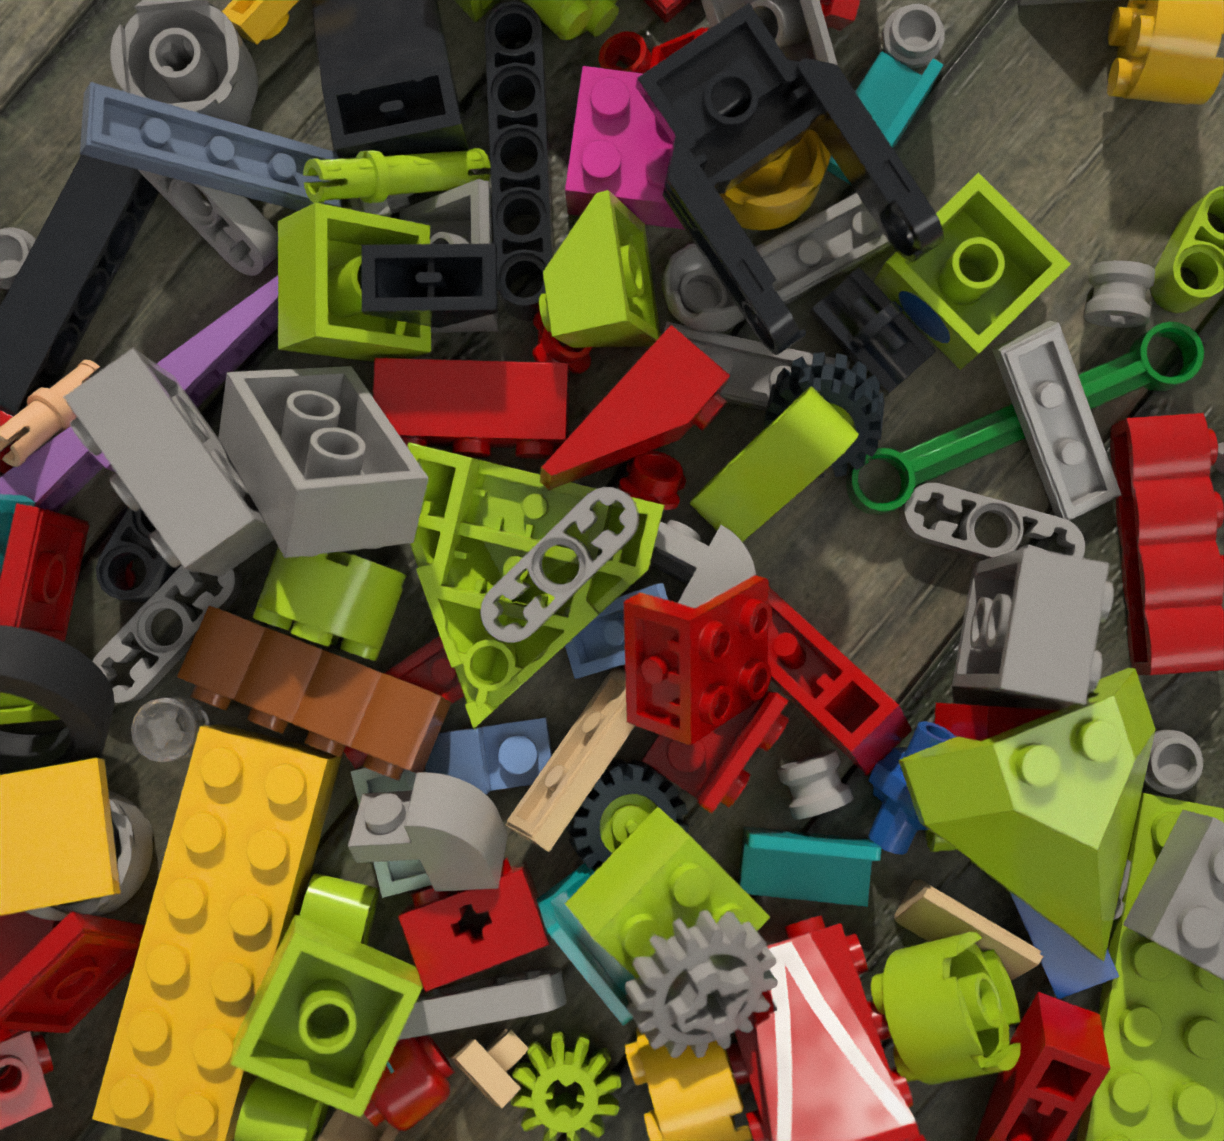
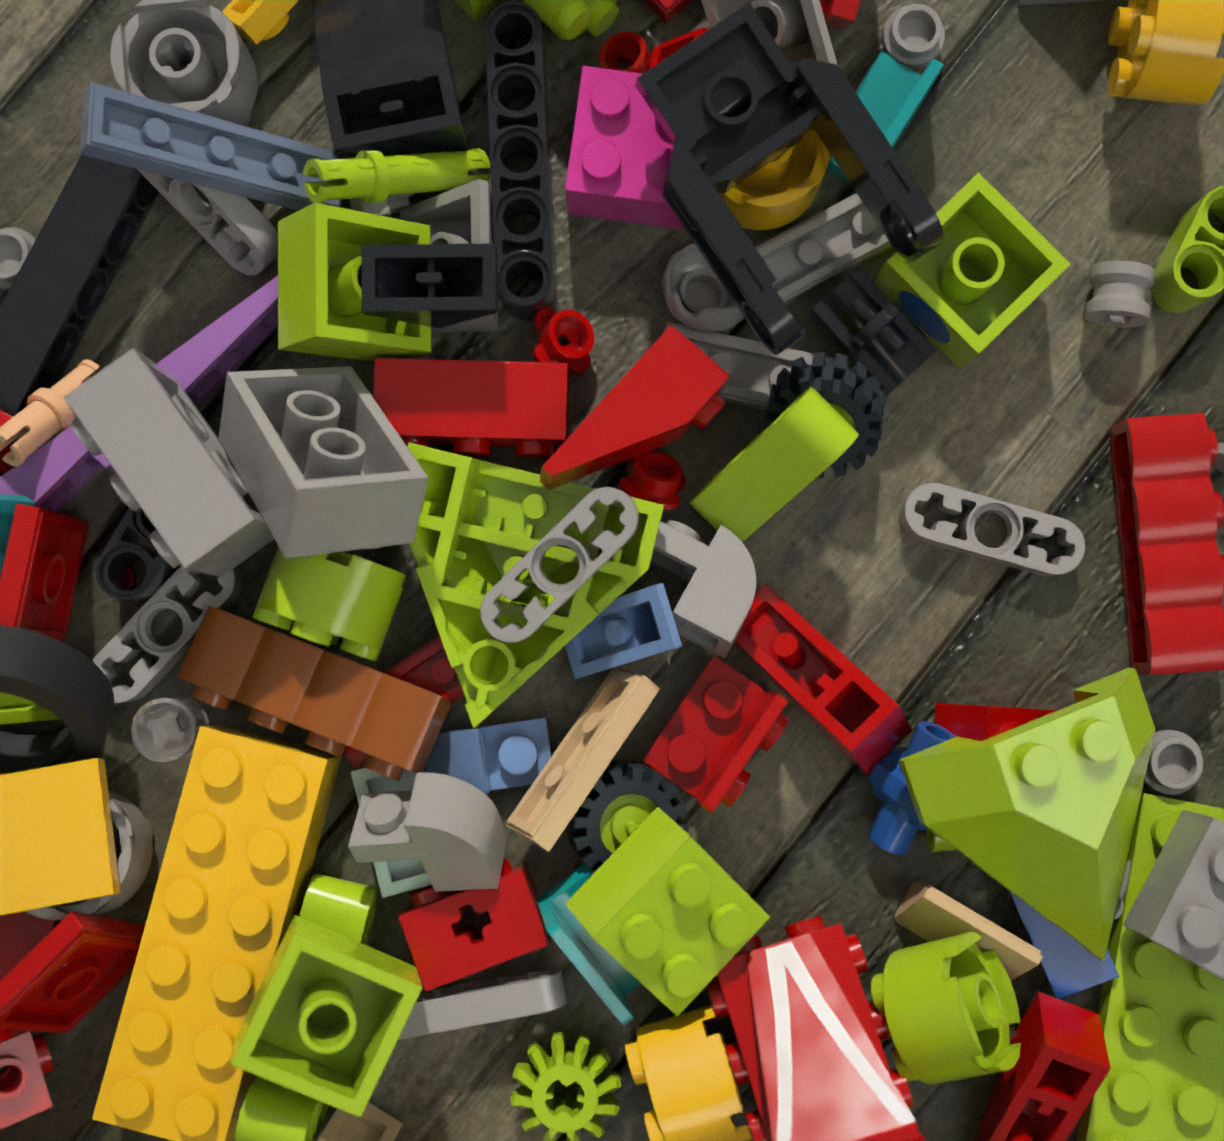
red head [363,1034,455,1131] -> none
tan tile [449,1029,529,1108] -> none
lime slope [539,190,661,348] -> none
red bracket [623,575,772,746] -> none
light grey gear [625,911,778,1058] -> none
teal panel [738,826,882,907] -> none
light grey wheel [776,749,854,820] -> none
green piece [846,322,1204,515] -> none
light grey brick [952,547,1114,704] -> none
light grey tile [992,321,1121,520] -> none

